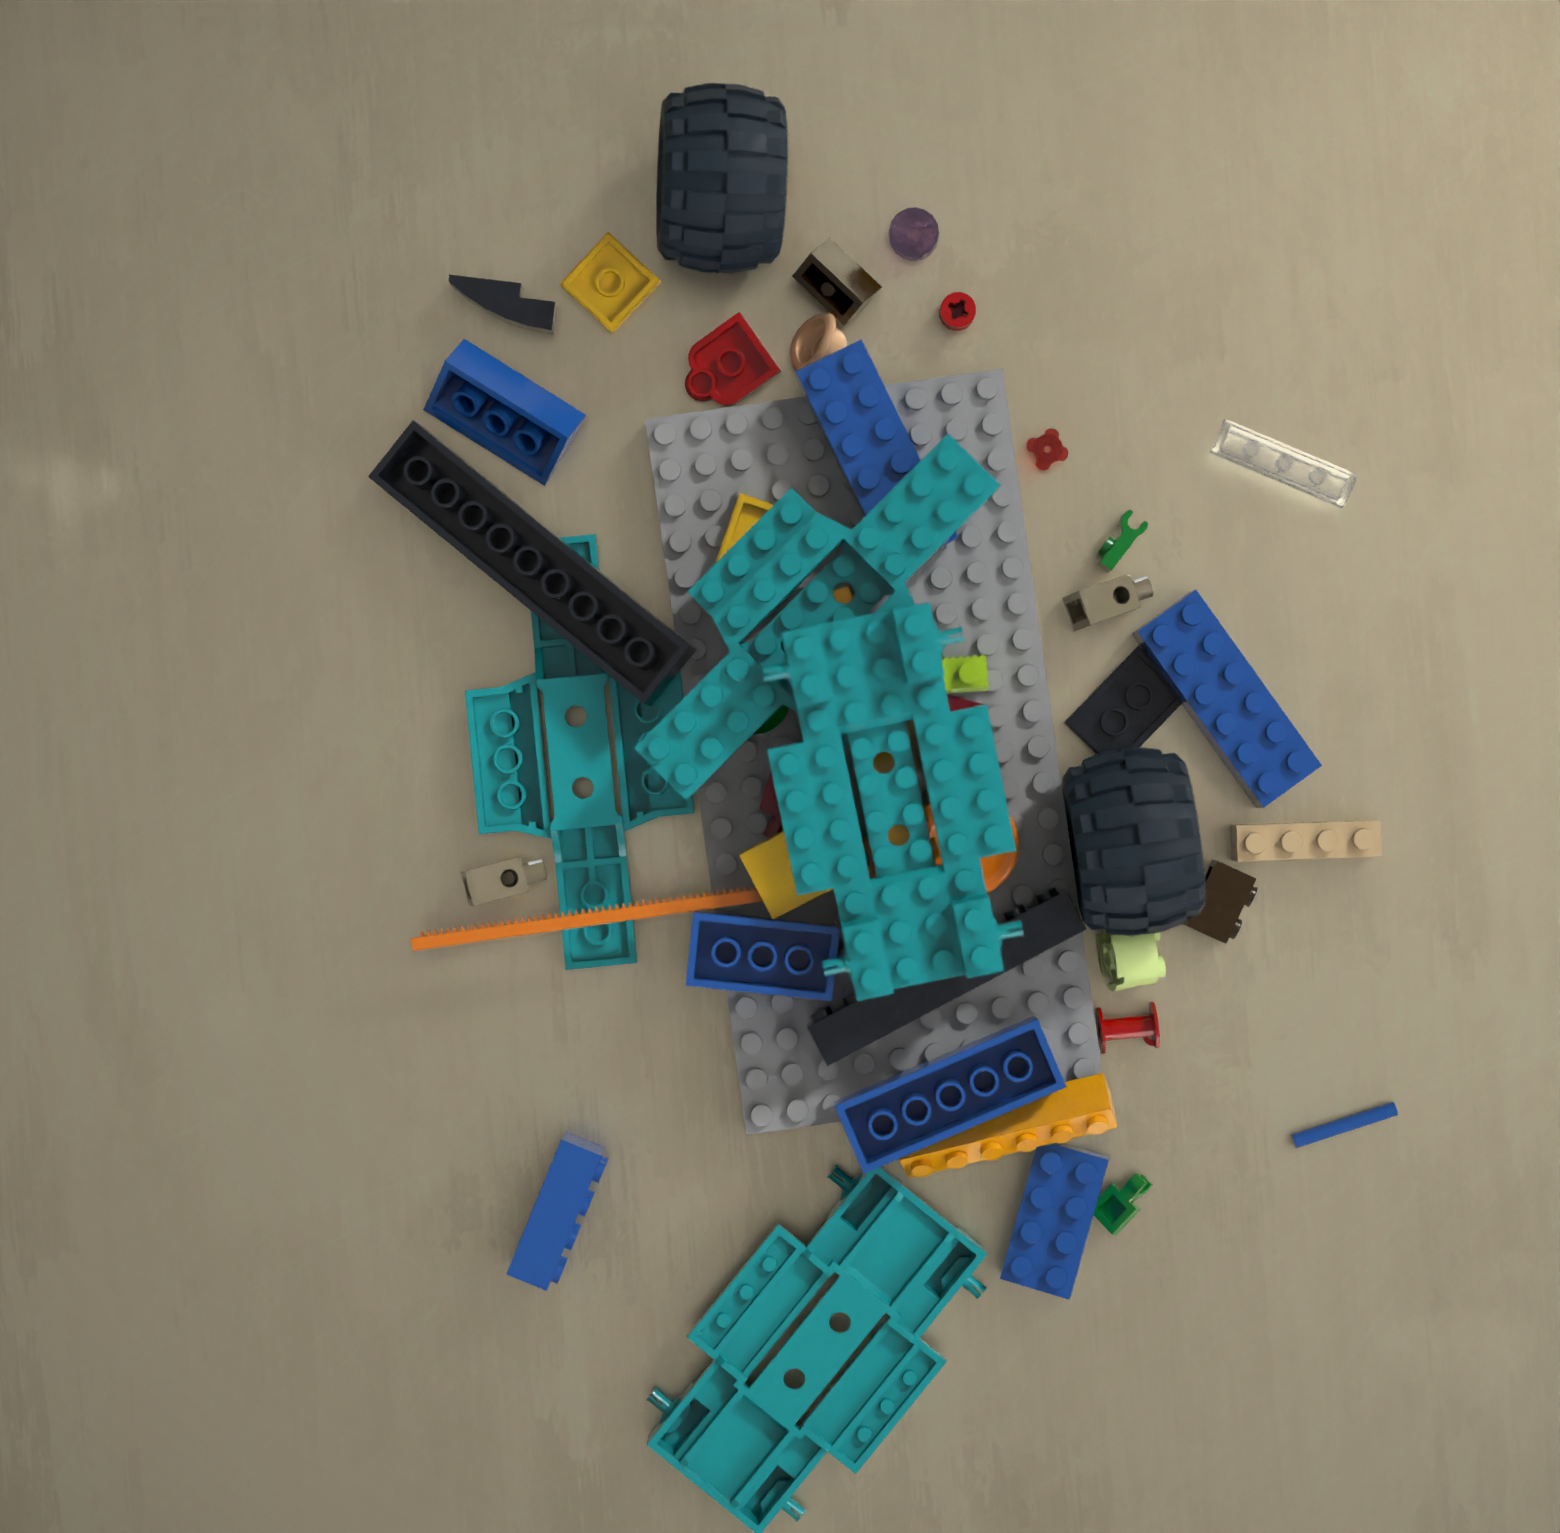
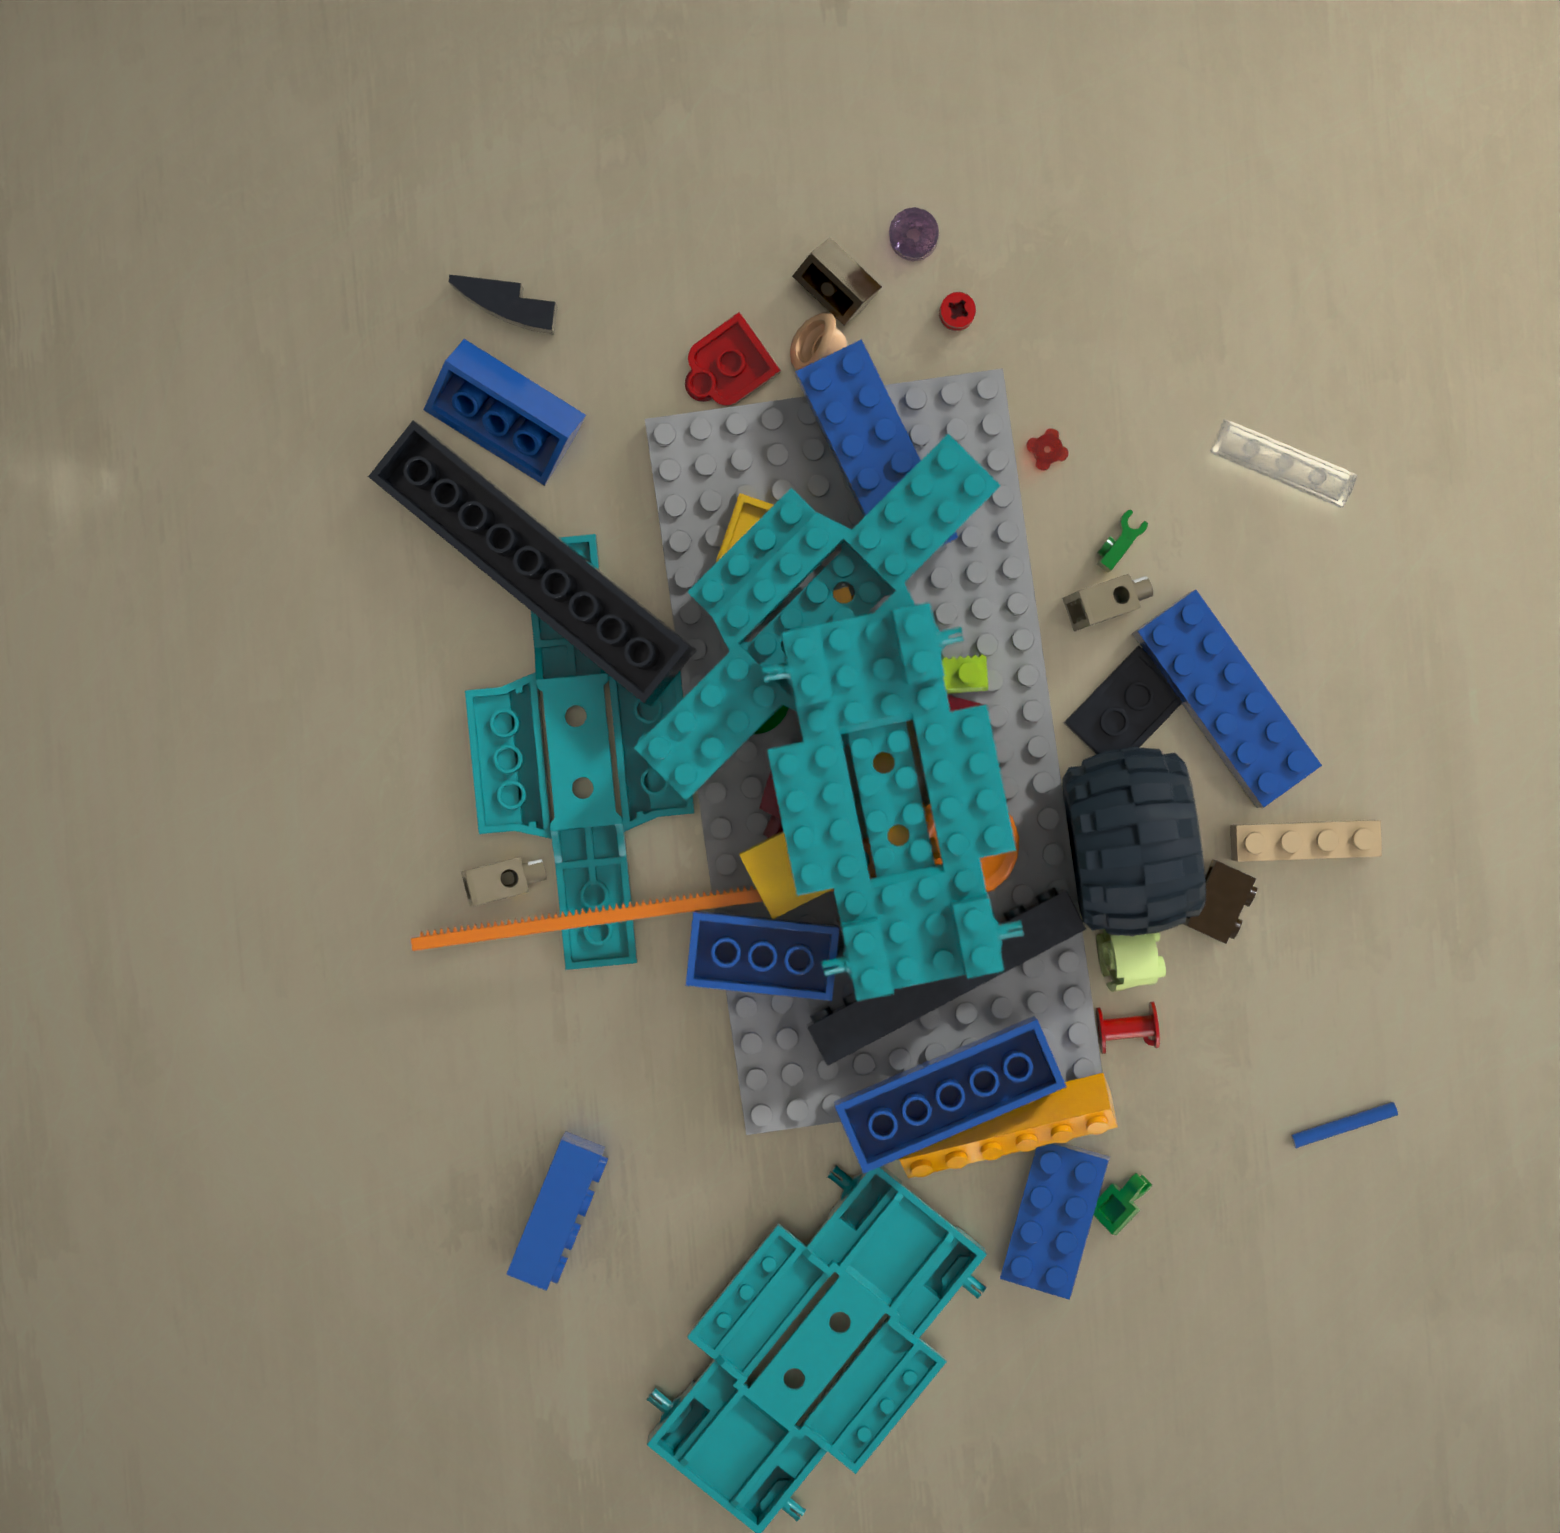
yellow tile [559,232,661,334] -> none
black wheel [656,83,788,273] -> none

